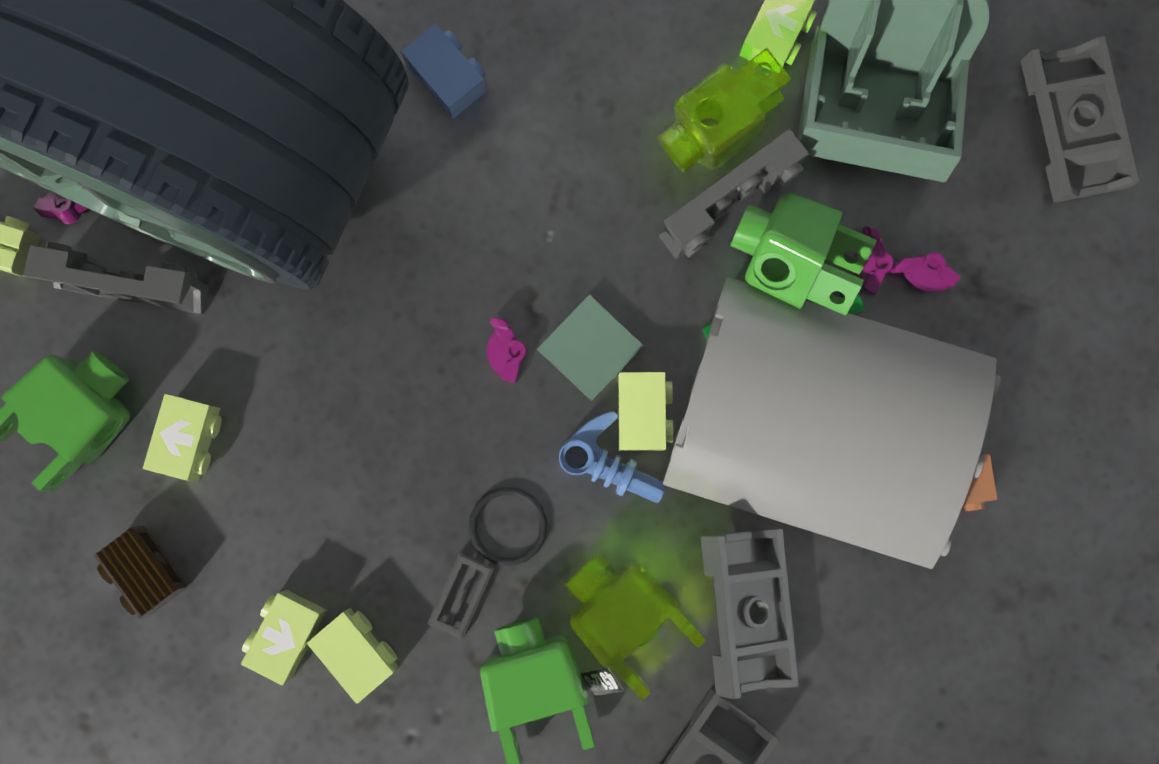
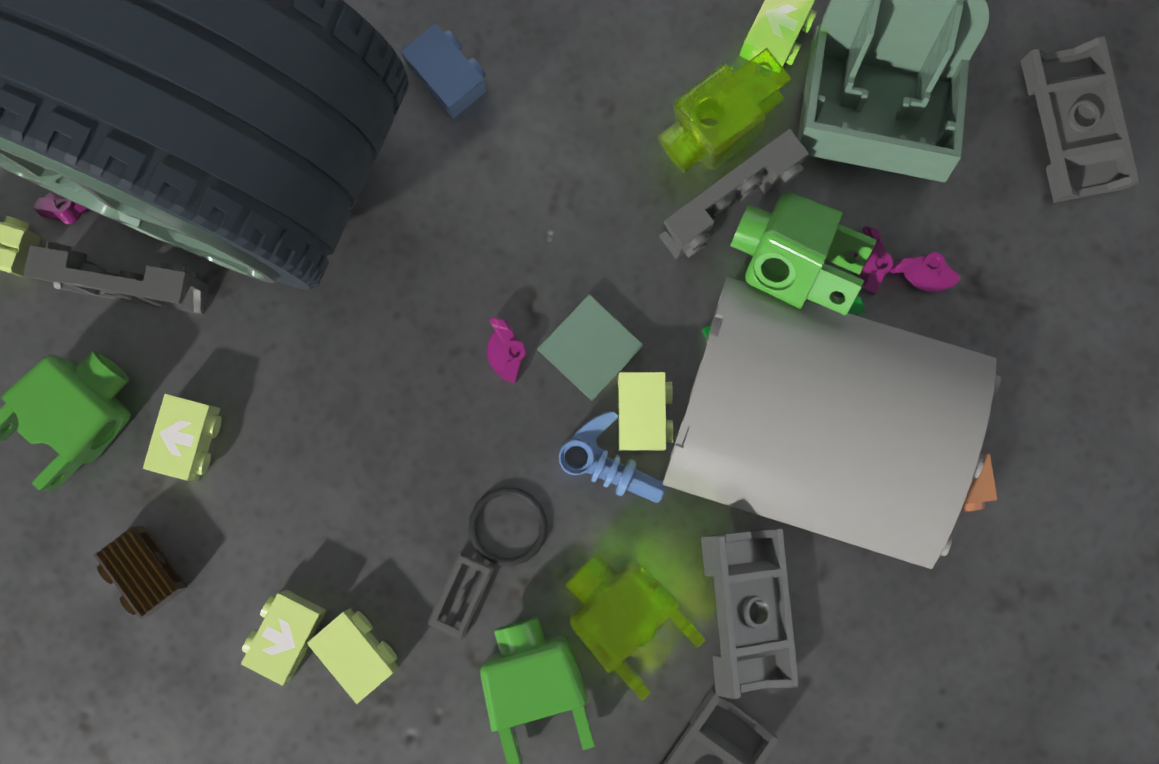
sticker [581,667,624,696] -> none

